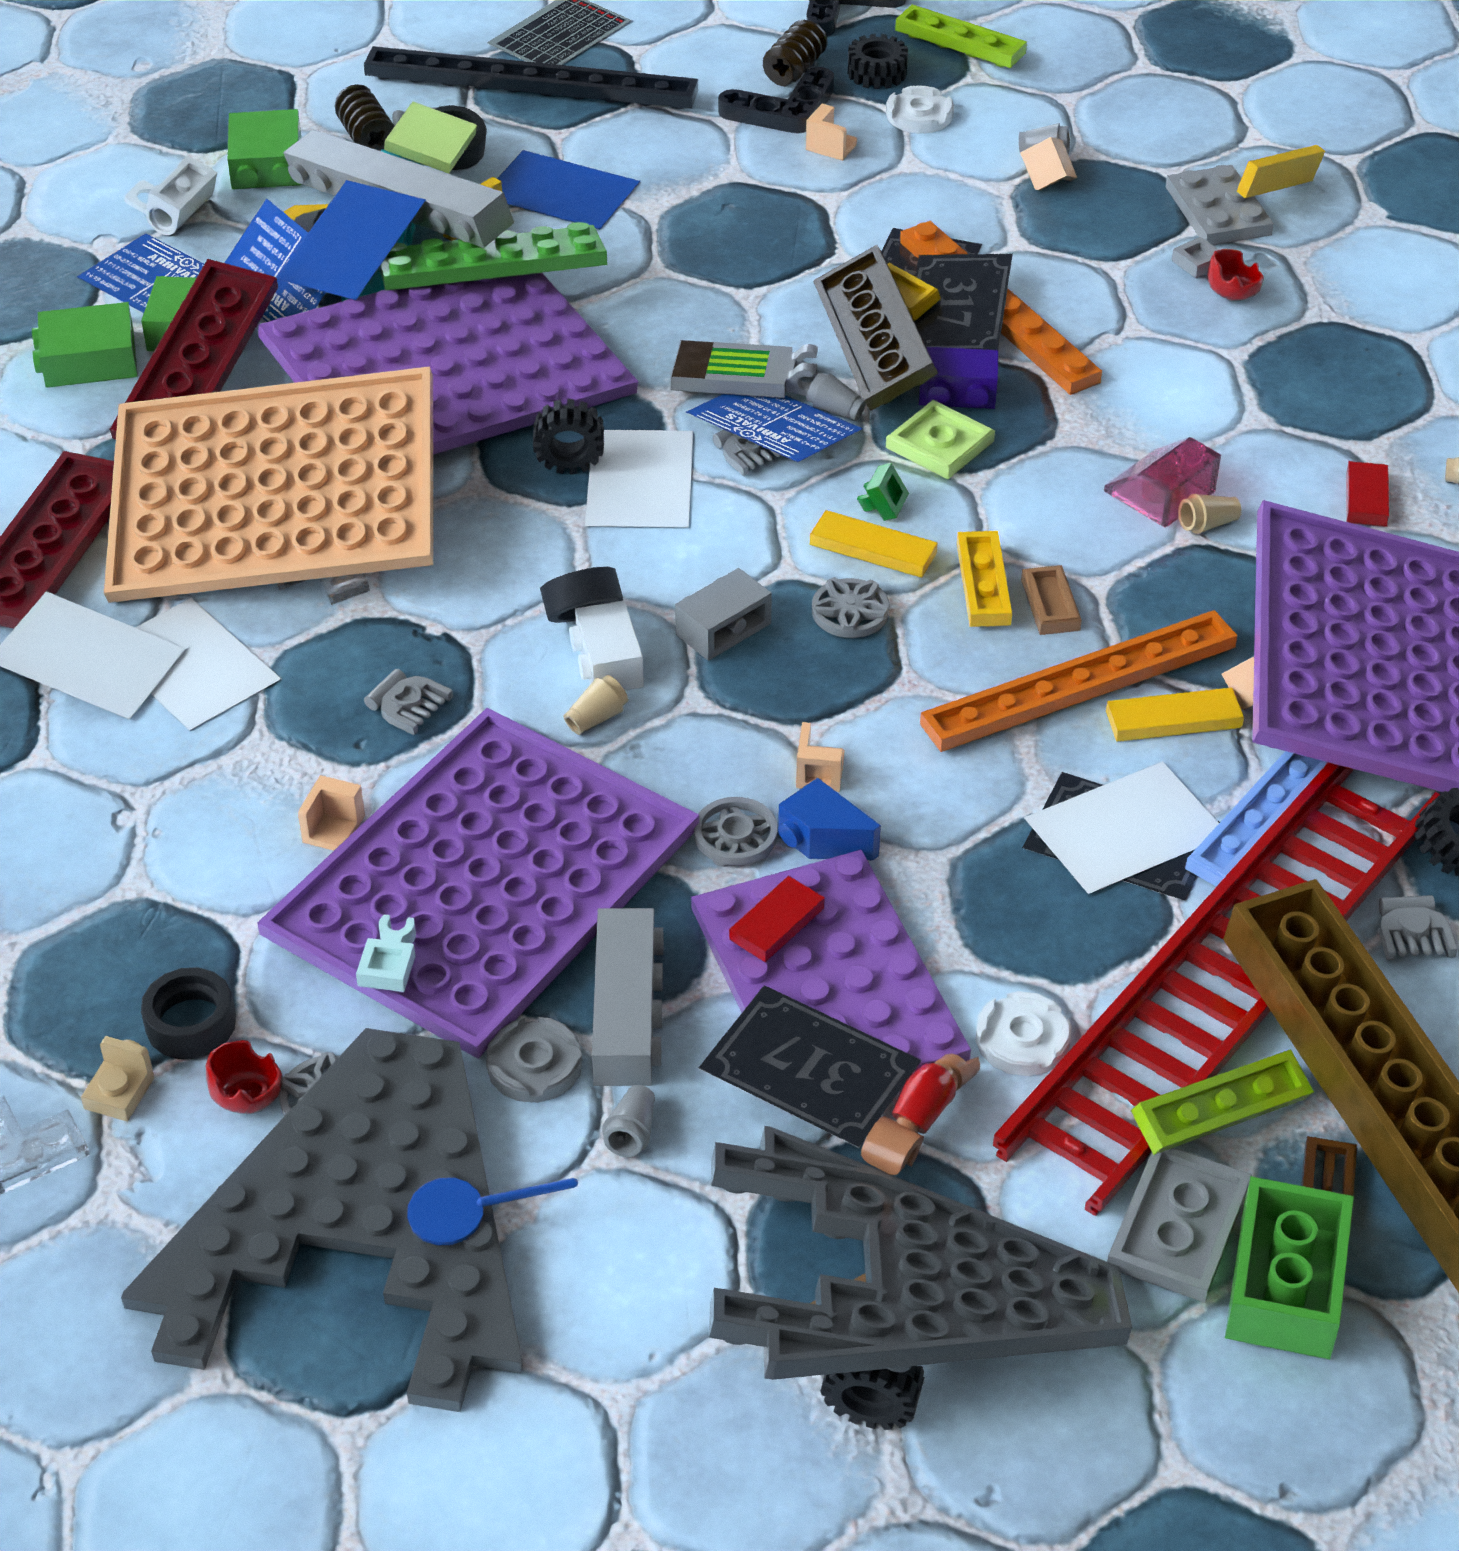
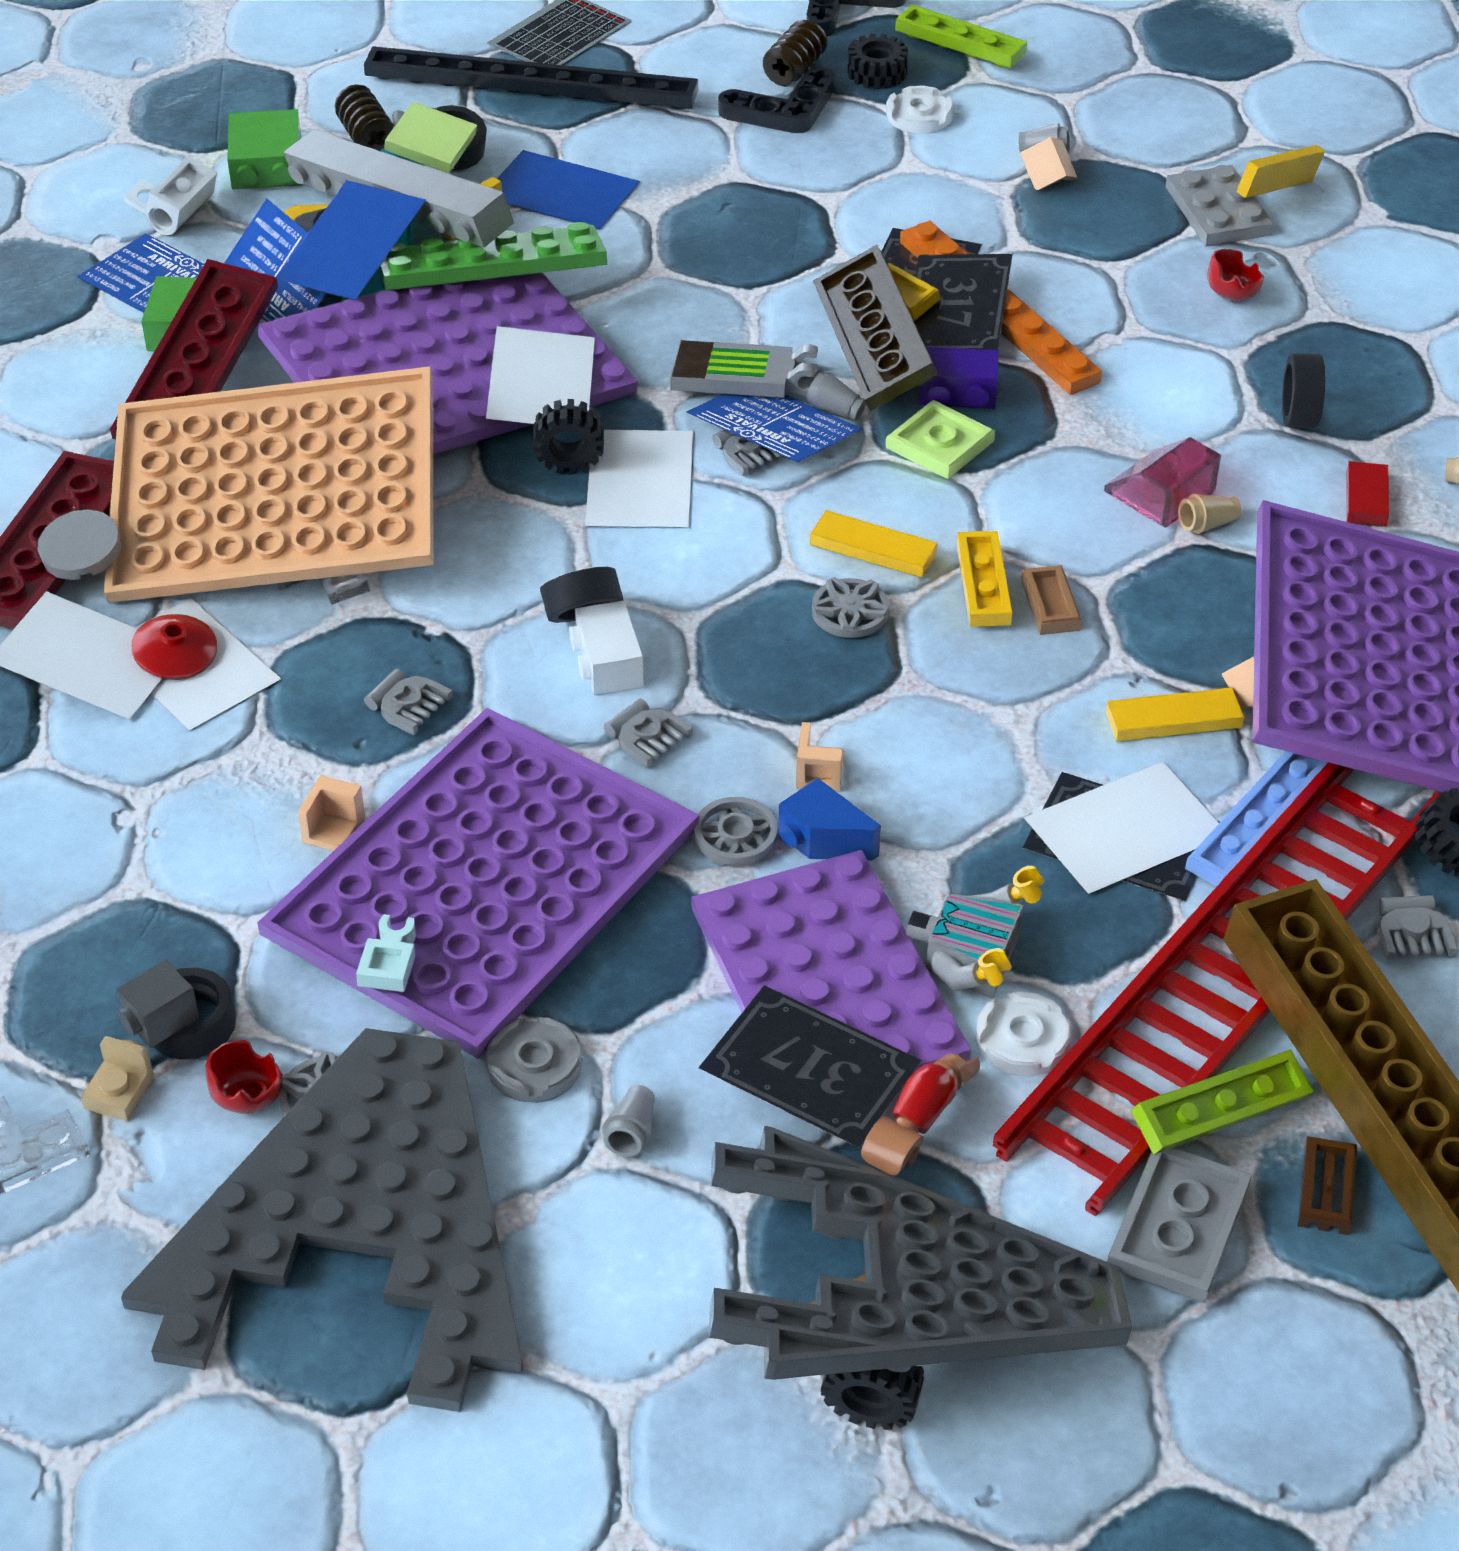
bright green brick [32,302,138,388] -> none
blue piece [407,1178,578,1246] -> none
tan cone [563,675,628,735] -> none
light grey brick [592,908,664,1086] -> none
light grey brick [675,568,772,661] -> none
red tile [729,875,825,962] -> none
light nougat panel [806,104,857,161] -> none
green tile [857,463,909,521] -> none
orange plate [920,610,1238,752] -> none
light grey plate [1172,237,1219,278] -> none
bright green brick [1225,1176,1354,1360] -> none
none -> light grey tile [37,509,122,580]
none -> dark grey brick [116,959,199,1048]
none -> red dish [132,614,217,679]
none -> white sticker [486,326,595,424]
none -> light grey piece [604,698,693,768]
none -> torso [906,866,1044,999]
none -> black tyre [1282,353,1325,428]

